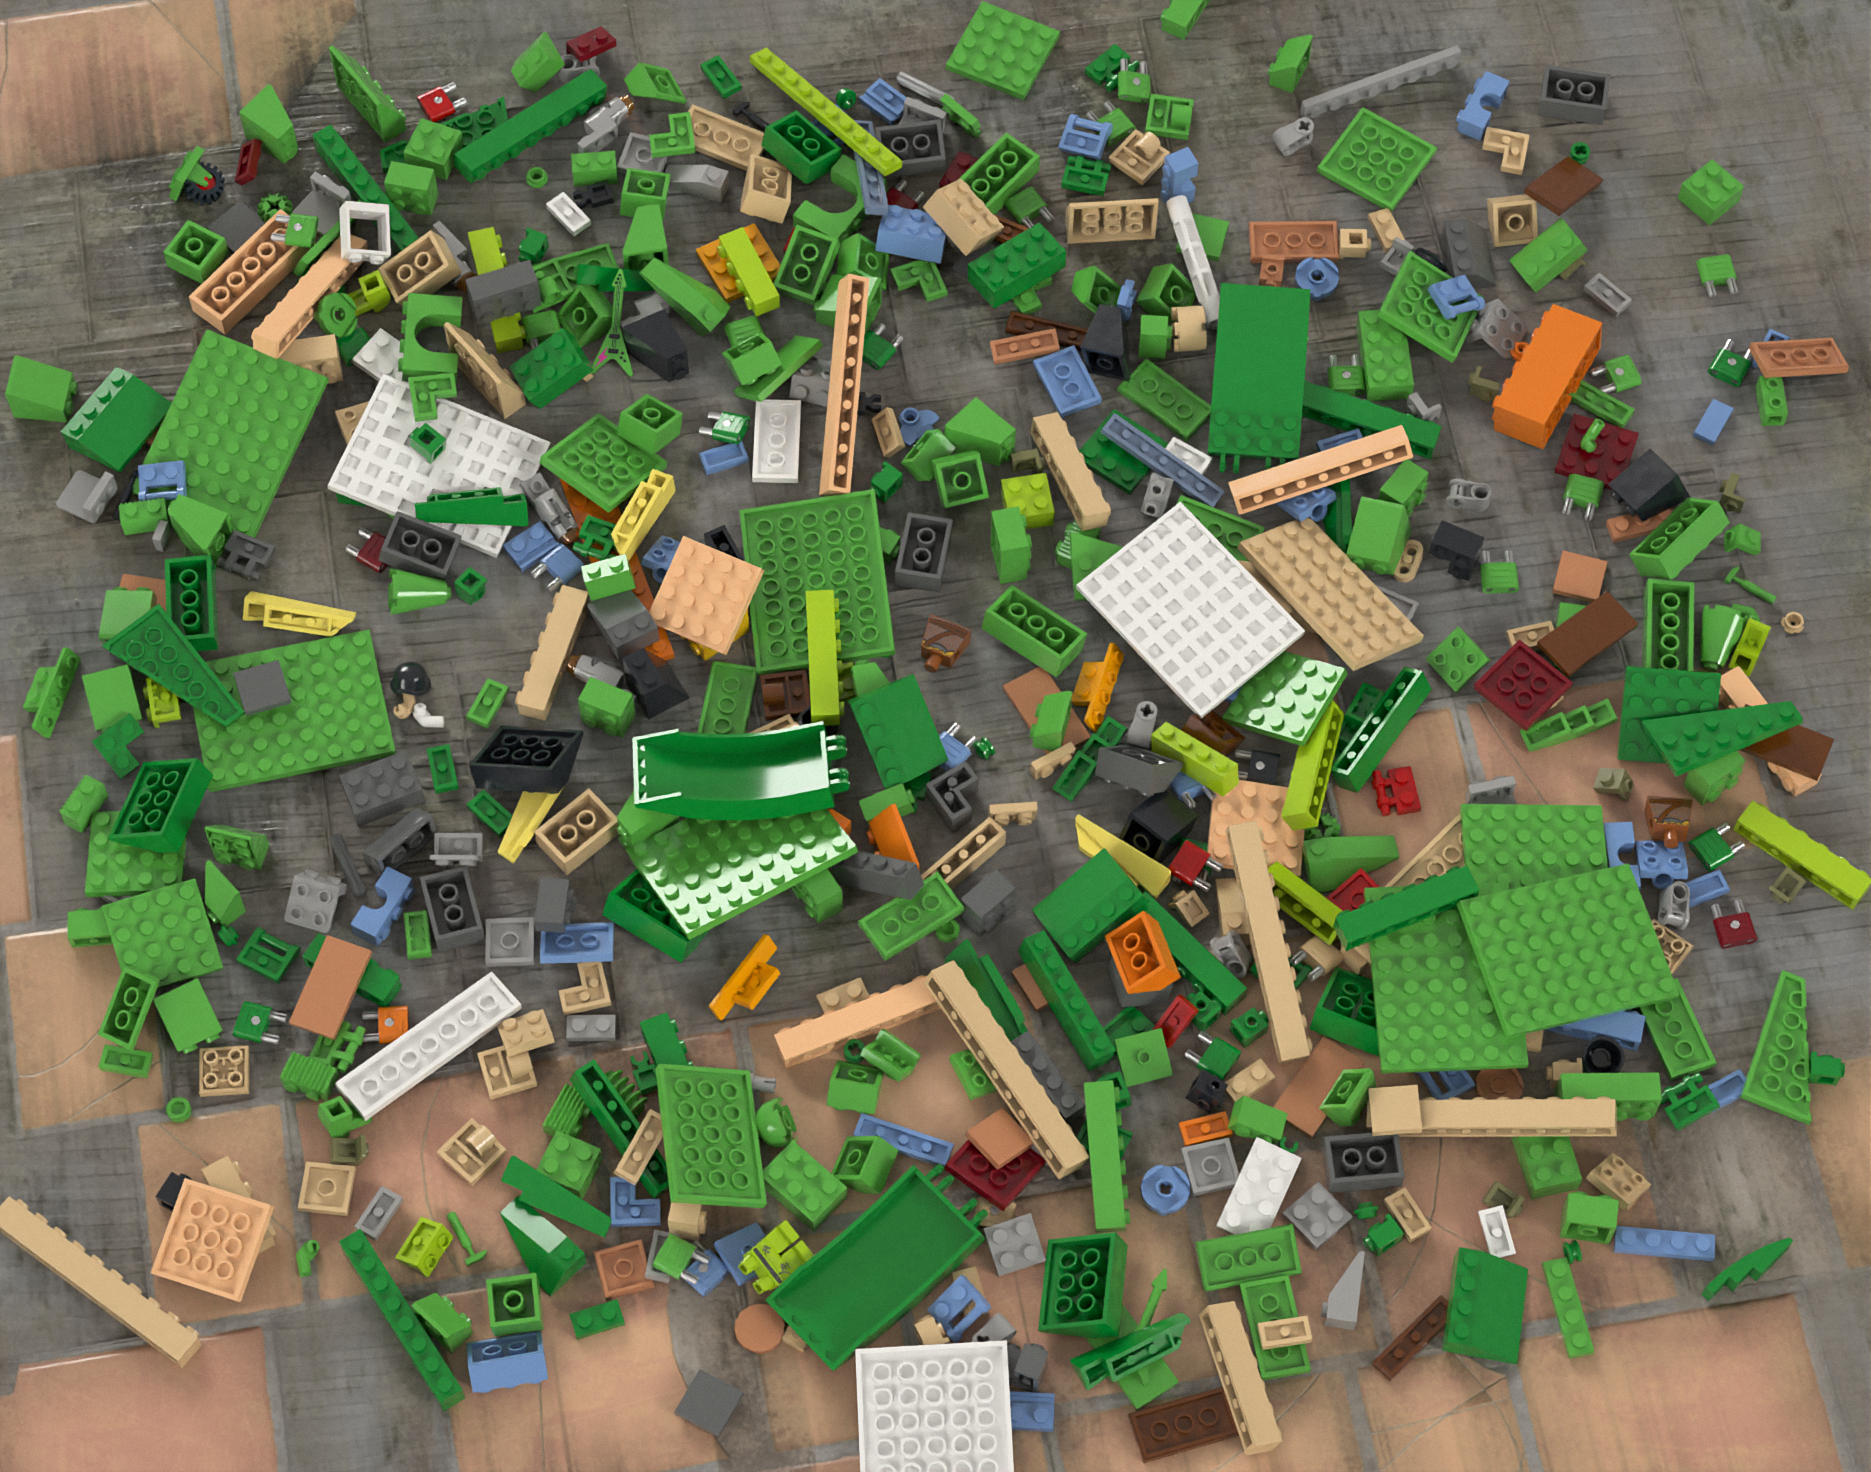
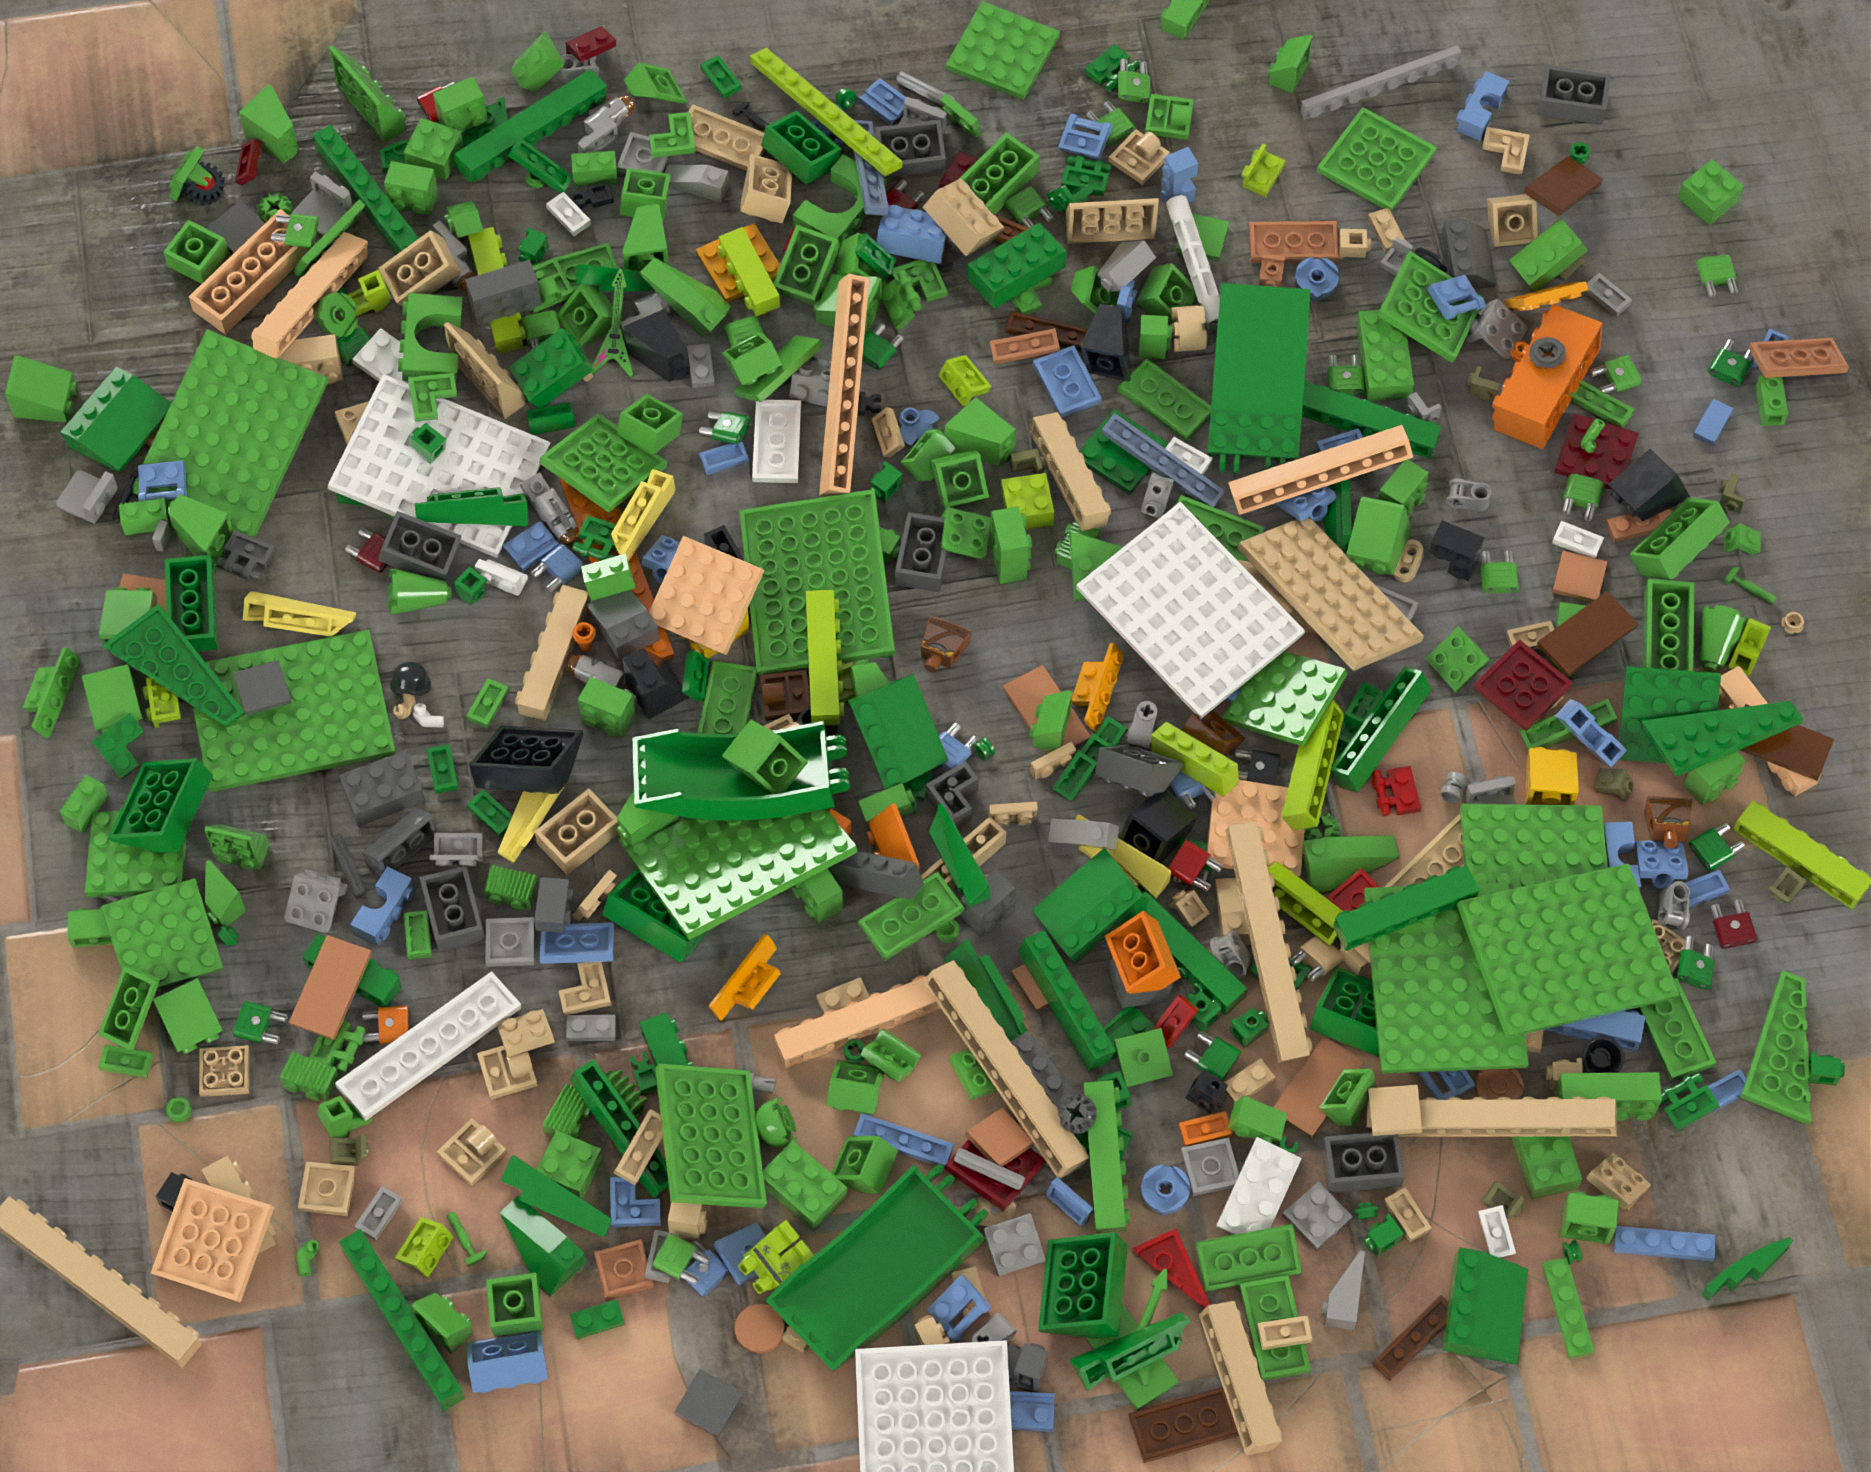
green plate [236,927,301,984] -> none
white window [339,201,391,264] -> none
bright green brick [981,585,1087,678] -> none
light grey piece [1272,117,1314,156] -> none
bright green arm [1731,603,1760,622] -> none
none -> bright green brick [433,76,488,133]
none -> bright green brick [444,200,483,238]
none -> white bracket [475,559,528,596]
none -> bright green brick [484,865,539,910]
none -> green plate [508,137,573,194]
none -> green slope [526,402,575,435]
none -> orange cone [572,622,596,652]
none -> tan plate [572,869,617,922]
none -> green plate [682,649,709,702]
none -> light grey plate [687,344,715,389]
none -> bright green slope [722,720,808,794]
none -> green plate [855,233,896,278]
none -> bright green plate [882,270,922,329]
none -> green wedge [929,803,991,907]
none -> lime bracket [939,355,992,406]
none -> bright green bracket [940,507,991,559]
none -> light grey axle [954,1148,1025,1190]
none -> green bracket [1046,184,1094,212]
none -> medium blue tile [1046,1177,1094,1227]
none -> light grey slope [1048,819,1119,850]
none -> dark grey gear [1058,1094,1097,1134]
none -> light grey slope [1097,240,1156,292]
none -> red wing [1133,1228,1210,1309]
none -> lime bracket [1241,144,1286,197]
none -> light grey wheel [1440,772,1470,804]
none -> light orange plate [1503,281,1588,312]
none -> yellow slope [1525,747,1579,805]
none -> dark grey gear [1529,337,1566,370]
none -> white plate [1552,521,1604,558]
none -> medium blue arch [1555,699,1627,767]
none -> green piece [1677,936,1714,990]

